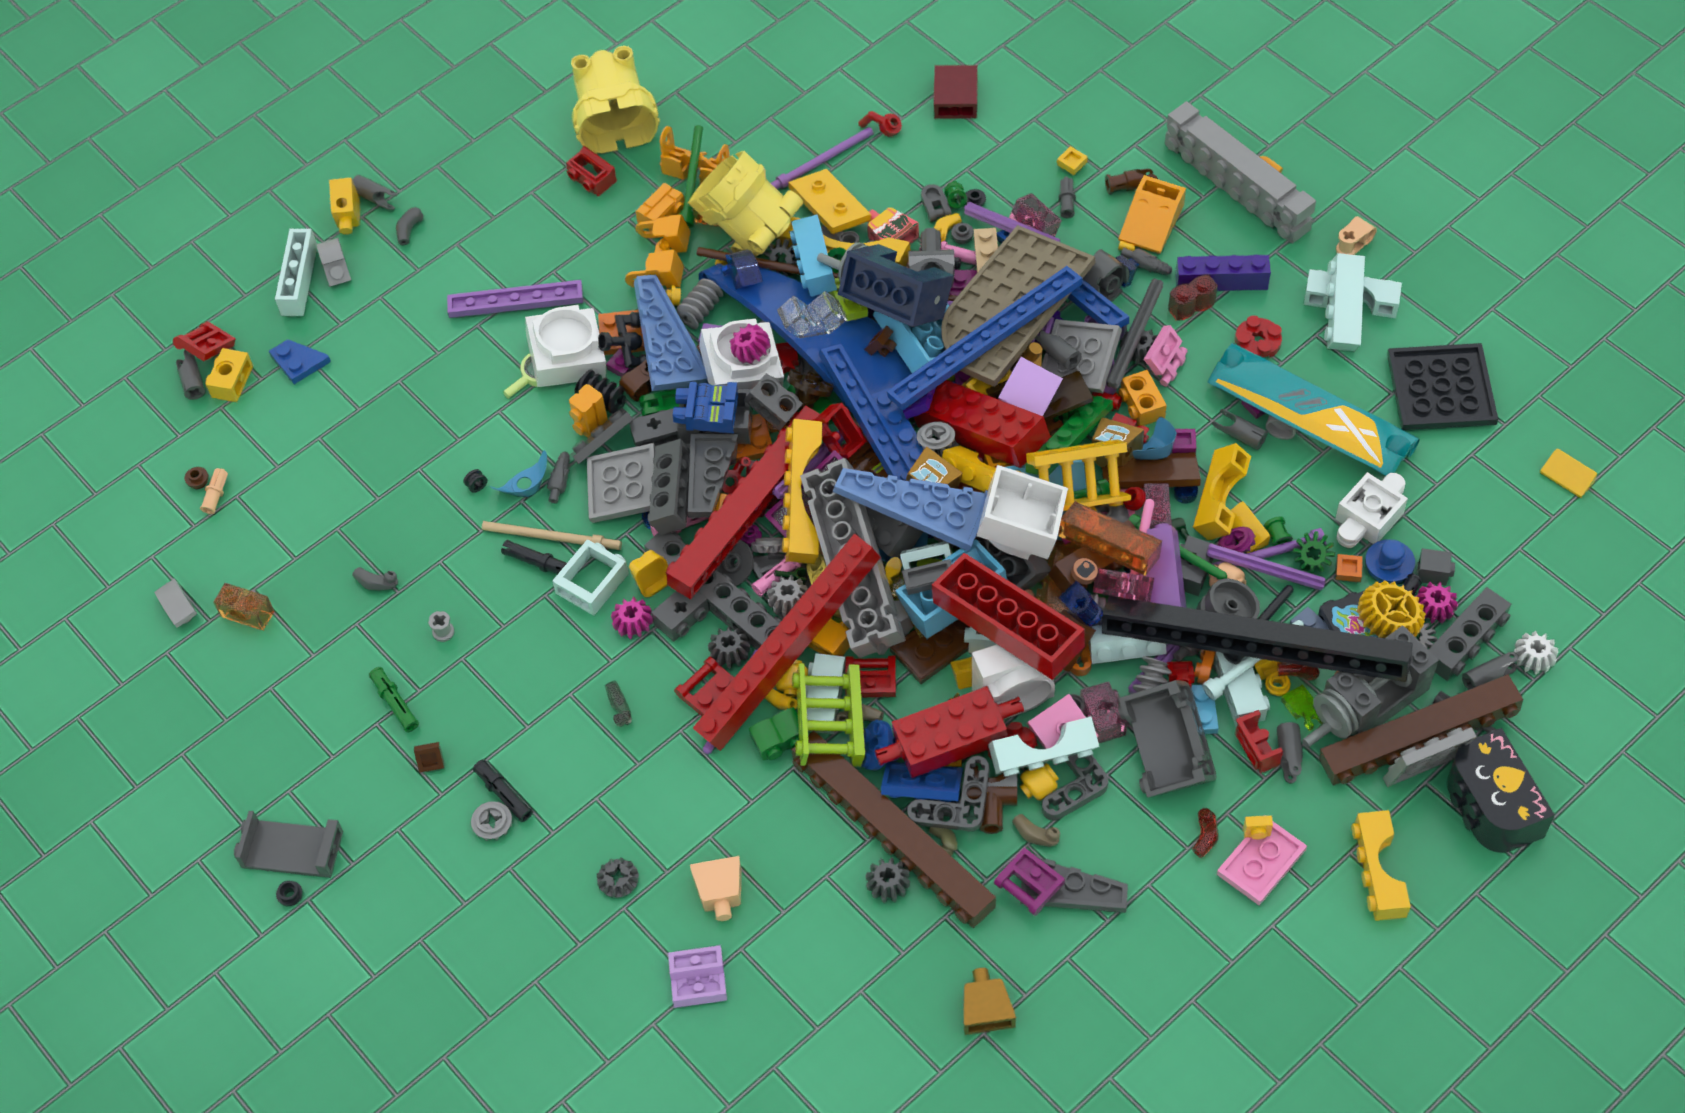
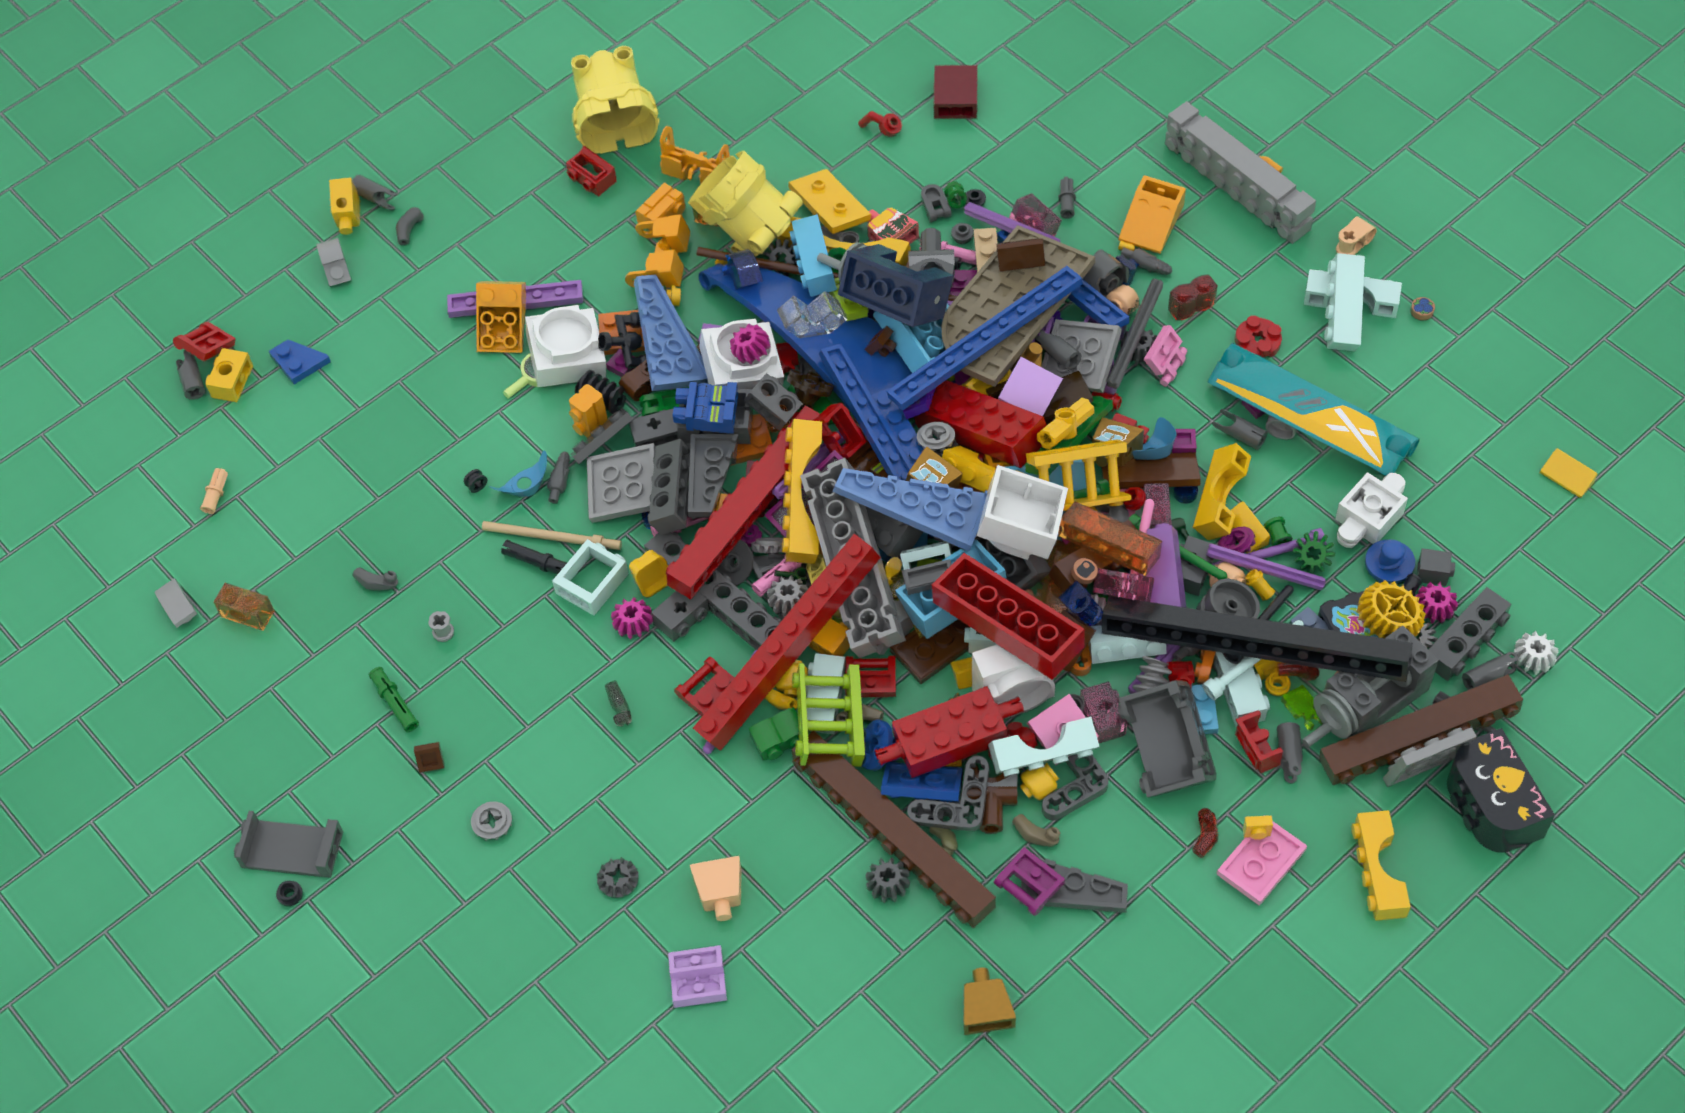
reddish brown plate [184,467,209,489] -> none
light aqua brick [275,229,317,316] -> none
black pin [472,759,533,822] -> none
light grey piece [677,279,723,329] -> none
green piece [678,125,703,228] -> none
dark grey gear [708,626,751,669] -> none
red plate [722,457,751,494] -> none
medium lavender bar [771,127,873,189] -> none
yellow arm [934,213,962,243] -> none
yellow plate [1057,146,1088,175] -> none
reddish brown piece [1105,168,1158,194] -> none
light orange brick [1118,370,1167,426] -> none
dark purple brick [1175,254,1271,292] -> none
orange plate [1336,554,1362,582] -> none
black plate [1387,343,1498,430] -> none
none -> light orange slope [476,281,526,353]
none -> reddish brown slope [996,238,1045,272]
none -> yellow piece [1037,398,1094,450]
none -> light nougat head [1106,285,1139,316]
none -> yellow pin [1245,569,1275,601]
none -> tile [1410,297,1435,320]

